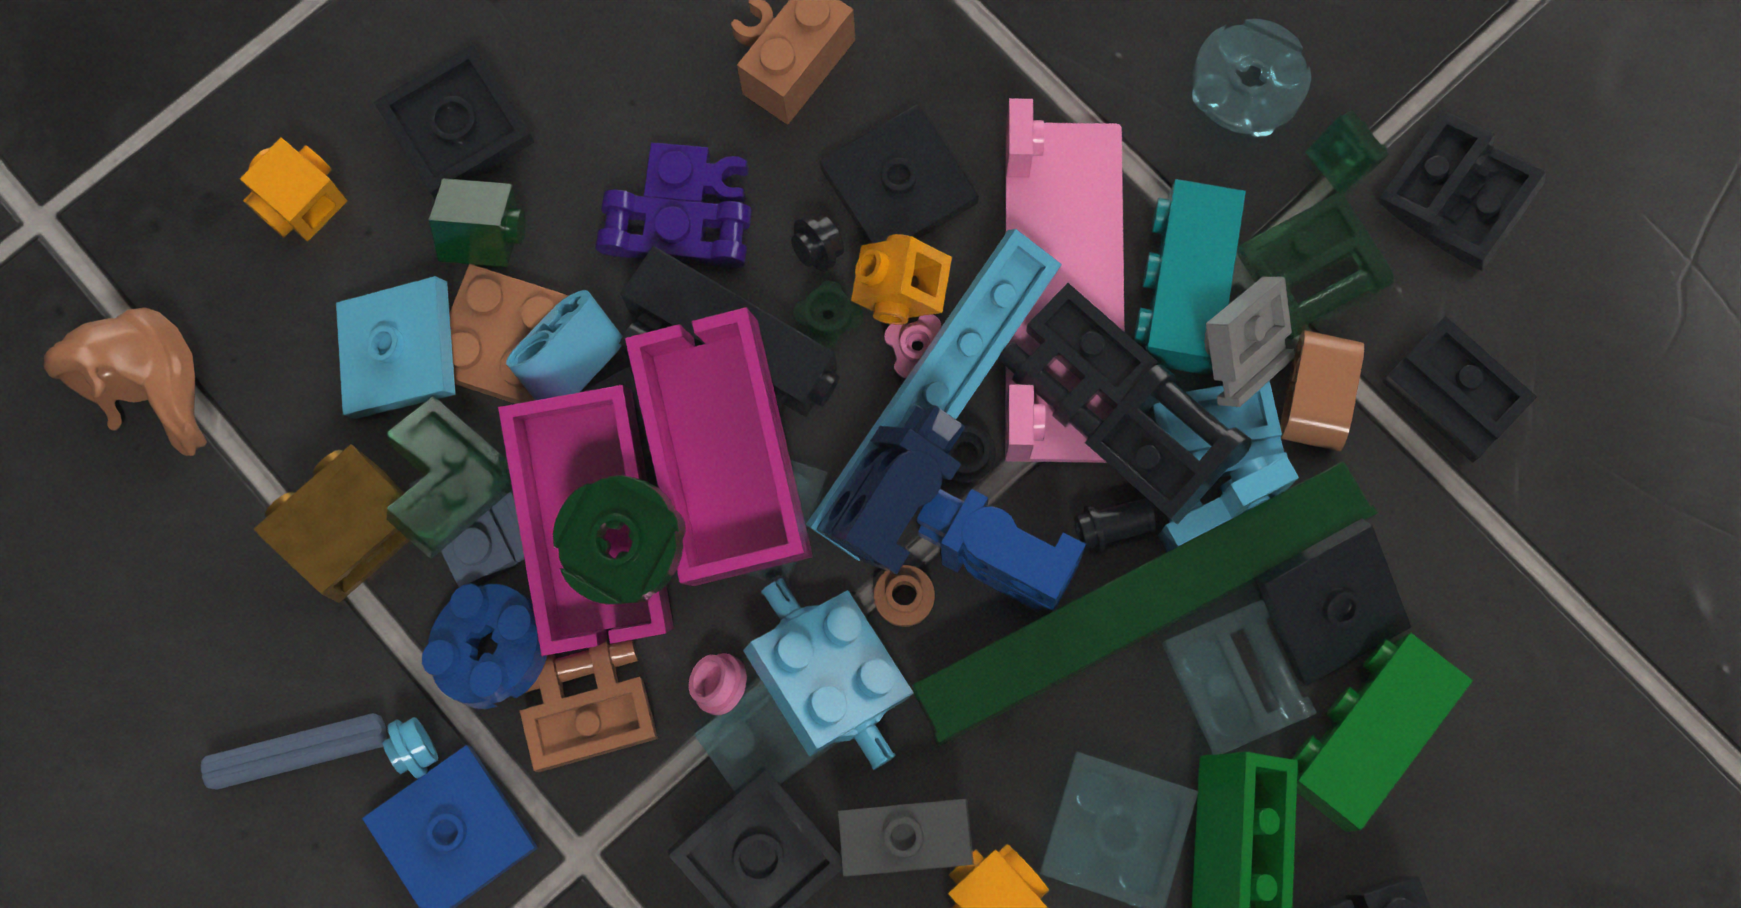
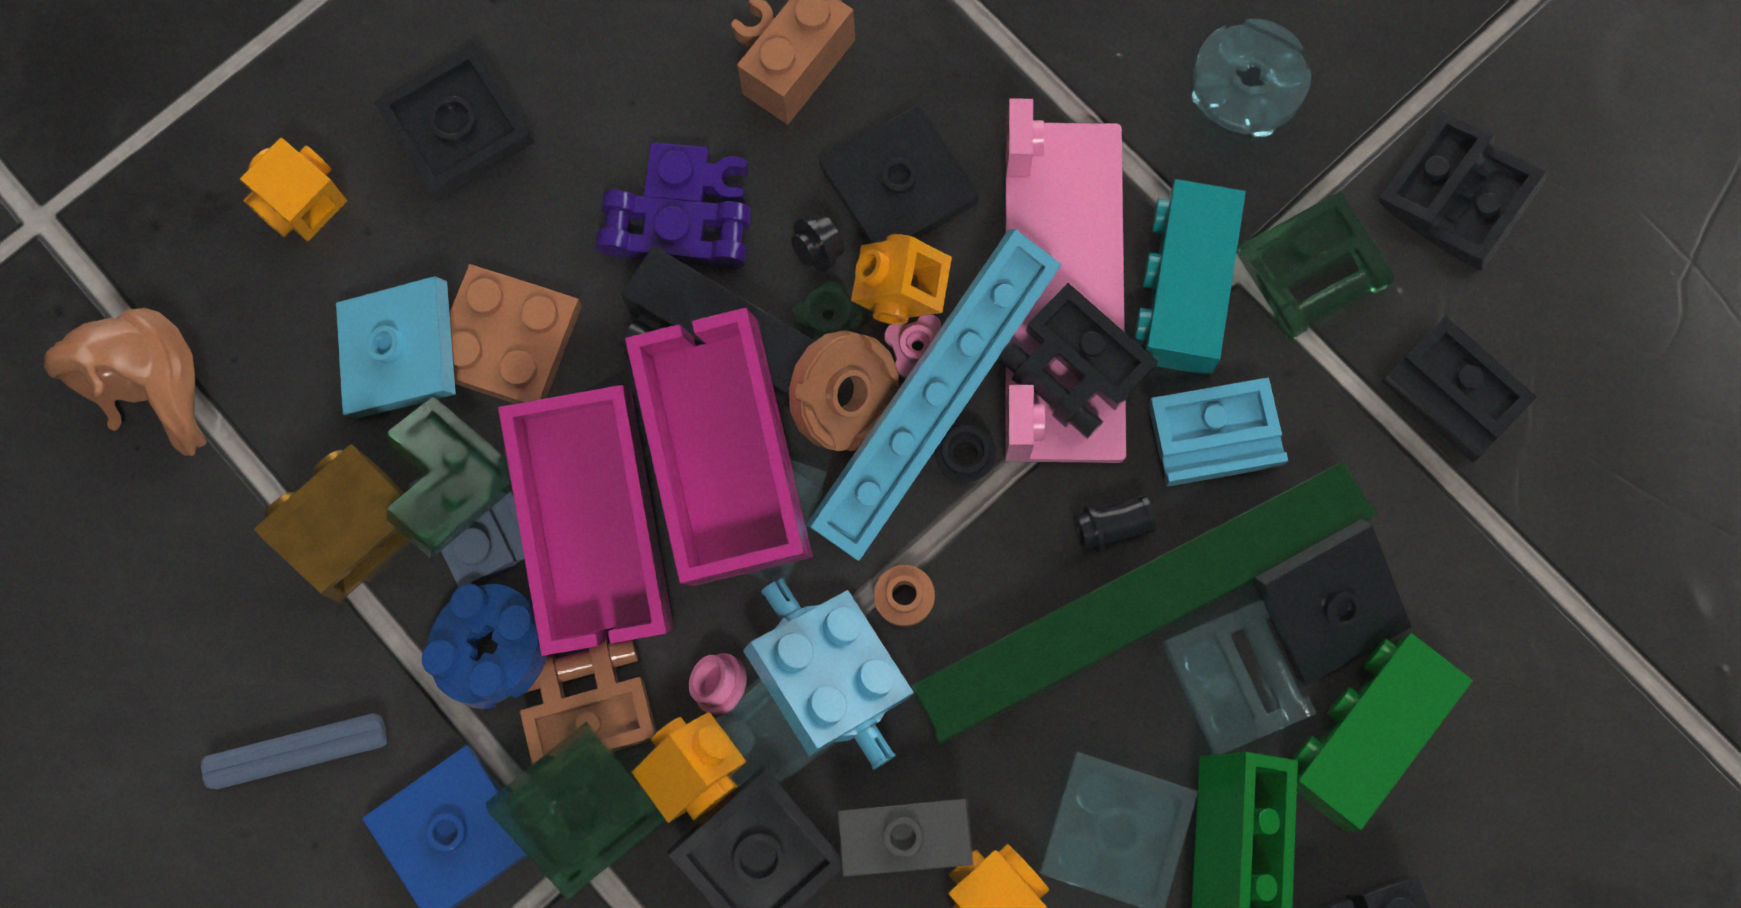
medium azure plate [383,717,438,779] -> none
dark green brick [429,178,526,267] -> none
medium azure beam [506,290,623,400] -> none
dark green plate [553,475,686,604] -> none
dark blue hips [816,405,965,574] -> none
blue hips [917,489,1086,616] -> none
black plate [1085,364,1252,525] -> none
medium azure plate [1158,456,1299,552] -> none
light grey plate [1205,276,1295,407] -> none
nougat beam [1280,330,1364,452] -> none
clear green tile [1305,110,1389,196] -> none
none -> clear green plate [486,721,666,900]
none -> light orange brick [631,712,747,823]
none -> nougat tile [789,330,899,451]

